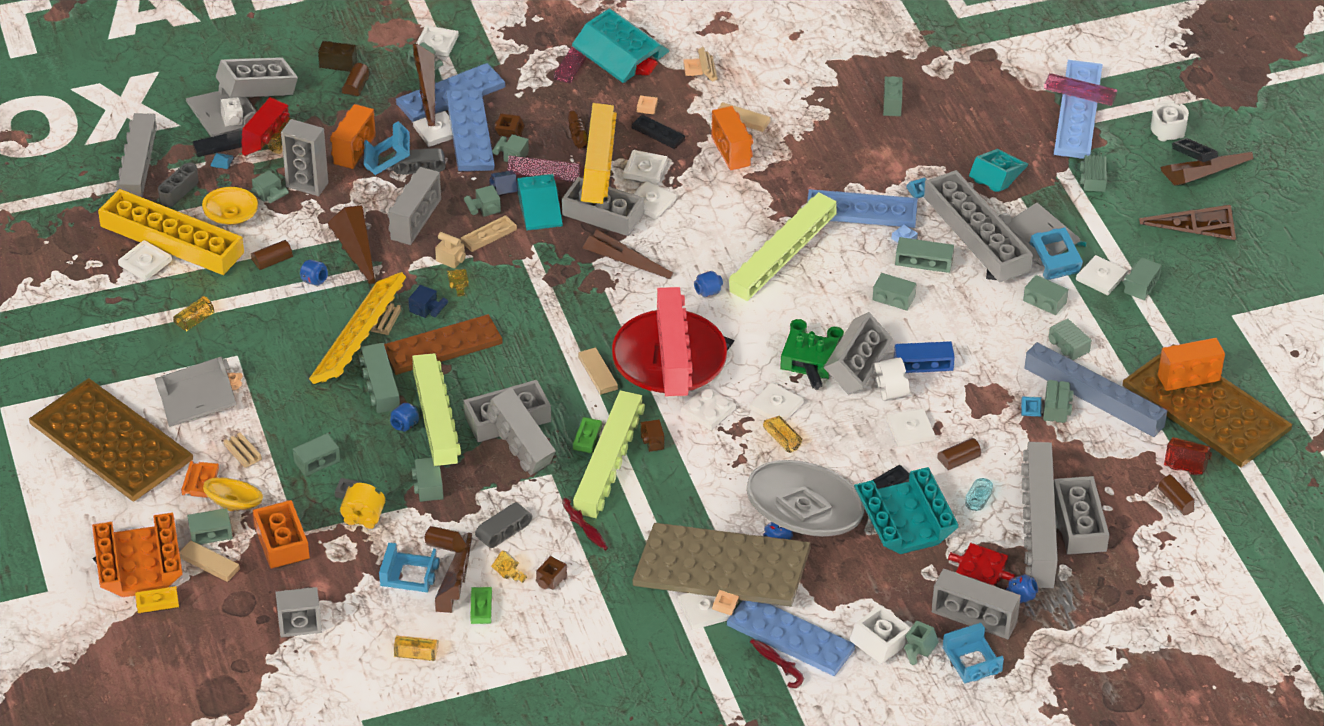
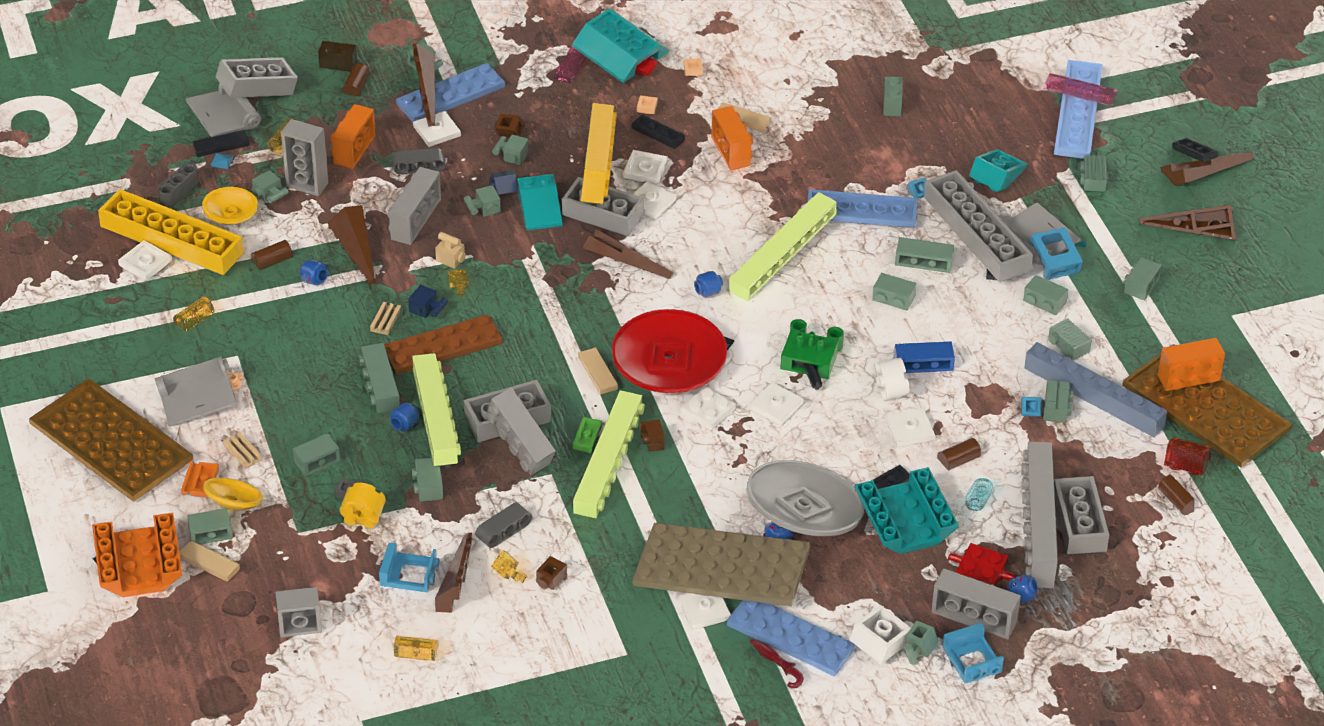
light grey brick [116,113,157,197] -> none
yellow plate [135,586,179,613] -> none
white brick [221,97,243,126] -> none
red slope [242,97,290,156] -> none
orange brick [252,500,310,569] -> none
yellow plate [309,272,406,384] -> none
dark azure window [363,121,410,175] -> none
white plate [416,25,459,57] -> none
reddish brown brick [424,526,467,553] -> none
medium blue plate [446,90,495,171] -> none
tan tile [461,215,517,252] -> none
bright green plate [470,587,492,624] -> none
clear pink plate [507,156,581,181] -> none
dark red piece [562,498,608,551] -> none
reddish brown hinge [568,110,587,149] -> none
coral brick [657,287,692,396] -> none
tan tile [698,47,718,82] -> none
light nougat plate [712,590,739,616] -> none
clear yellow brick [763,415,802,453] -> none
light grey brick [823,312,893,395] -> none
light blue plate [891,225,918,243] -> none
white plate [1076,255,1128,295] -> none
white brick [1150,100,1189,141] -> none

